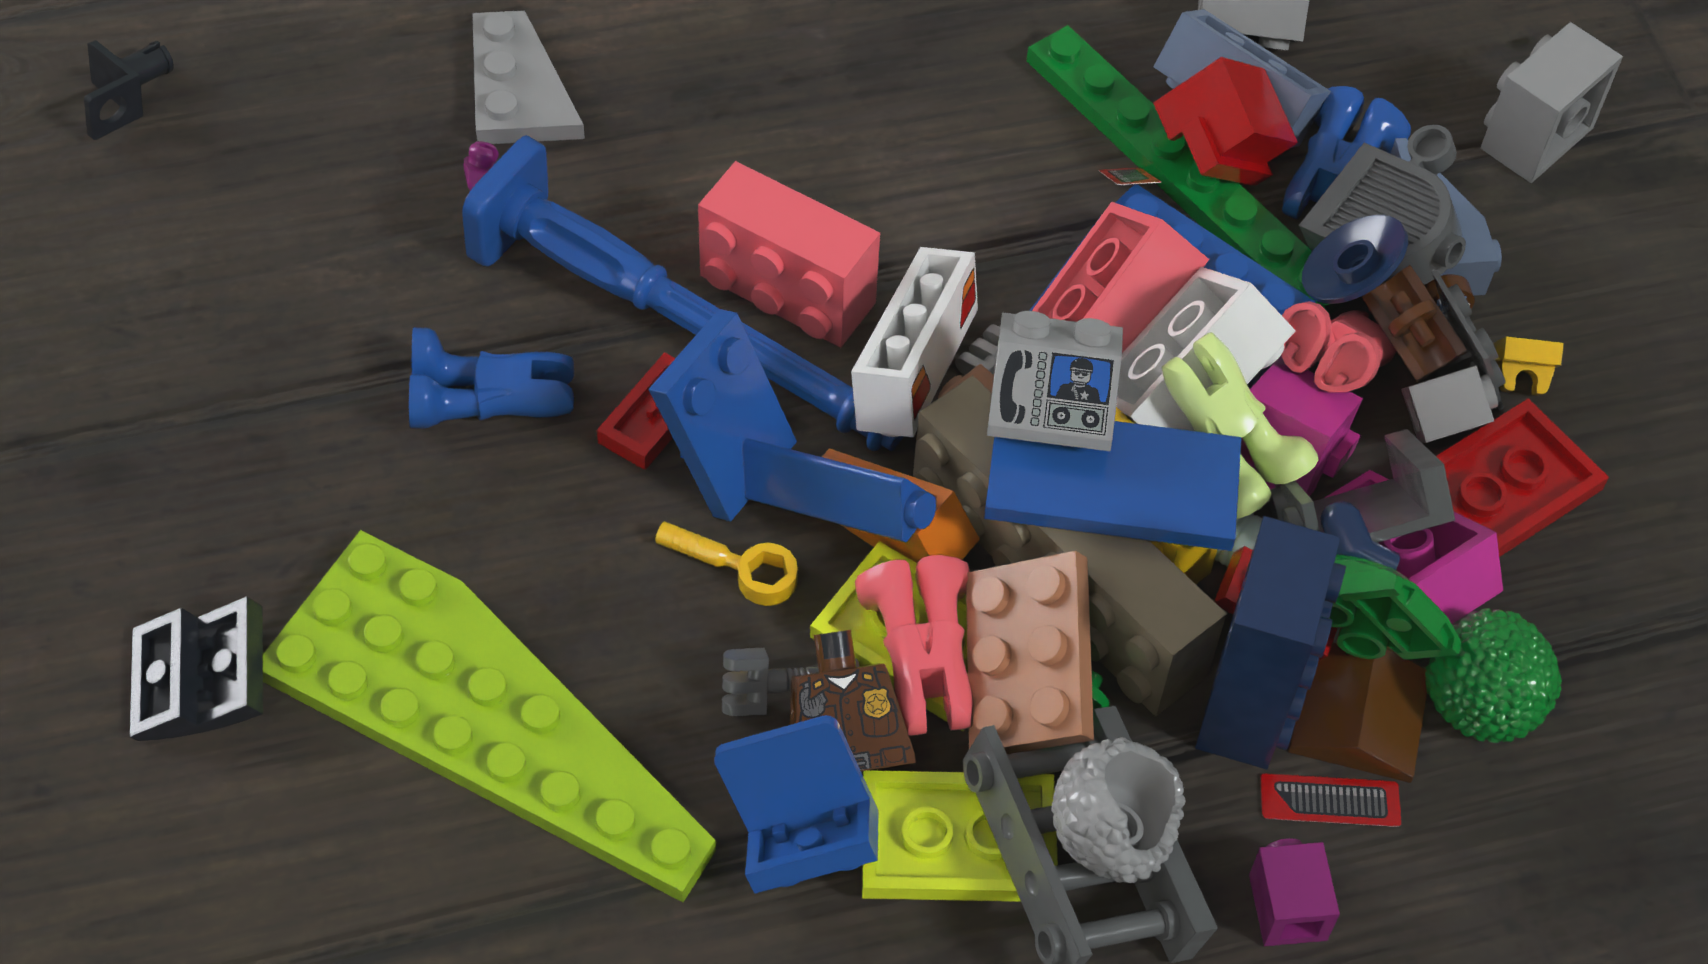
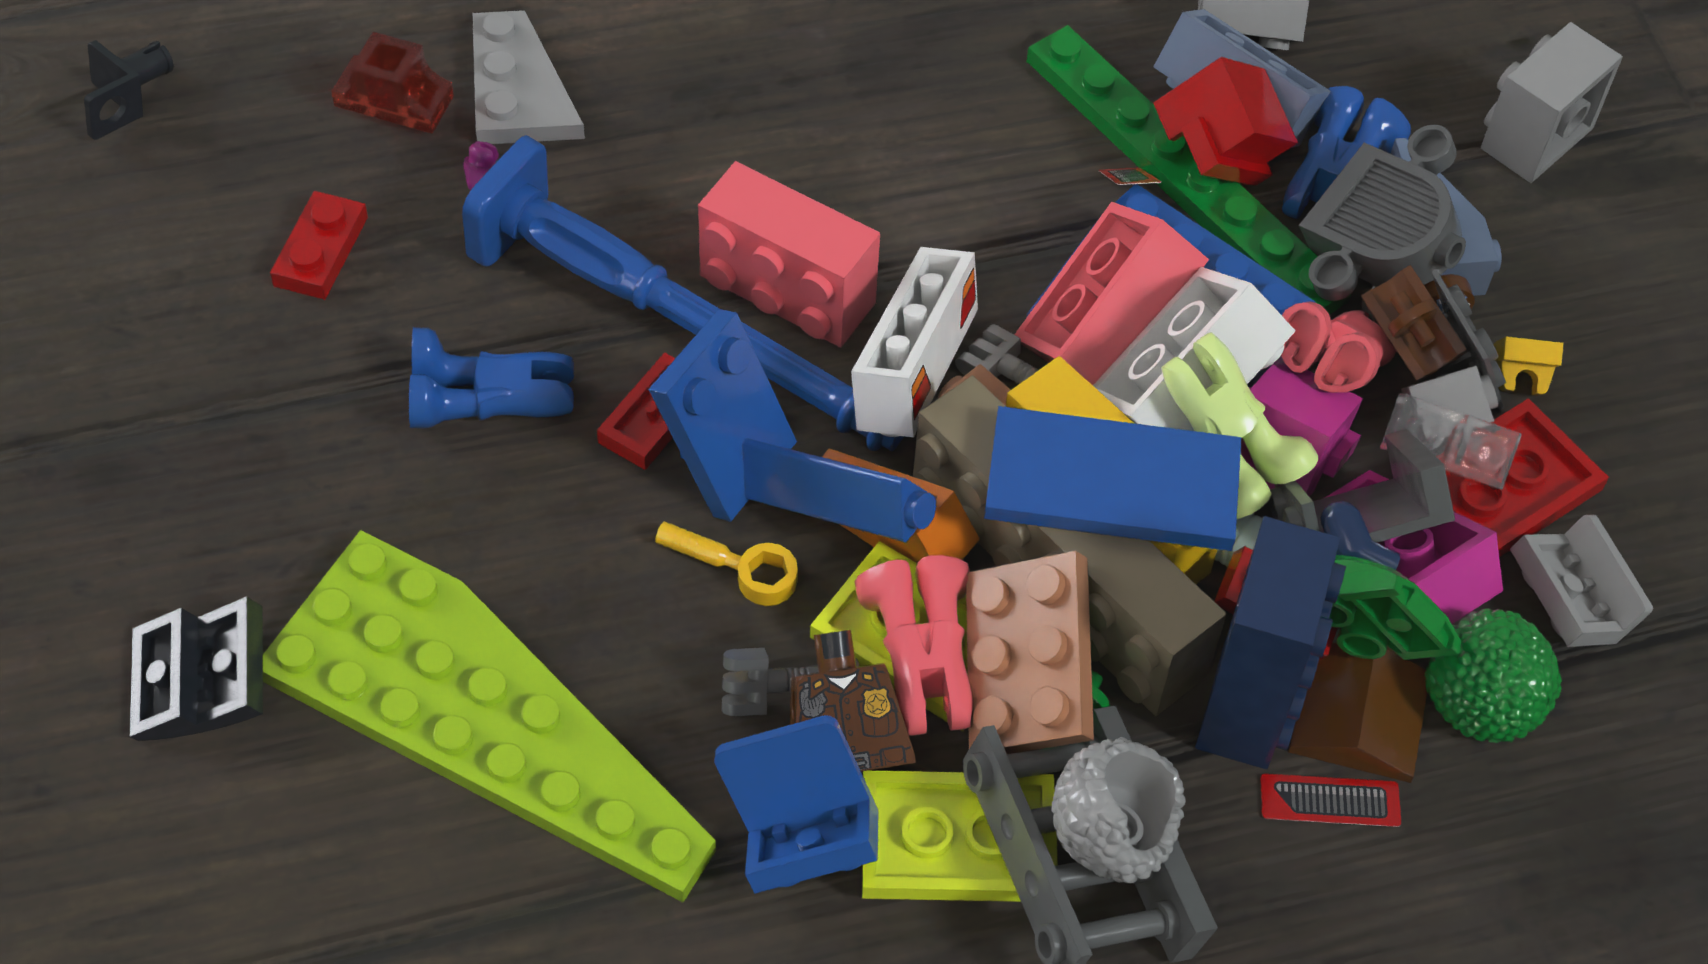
light grey slope [987,311,1123,451] -> none
magenta brick [1249,839,1340,946] -> none
dark blue dish [1302,214,1408,304] -> none
none -> red plate [270,191,368,300]
none -> clear red brick [331,32,454,134]
none -> clear slope [1380,393,1522,490]
none -> light grey bracket [1510,515,1653,647]

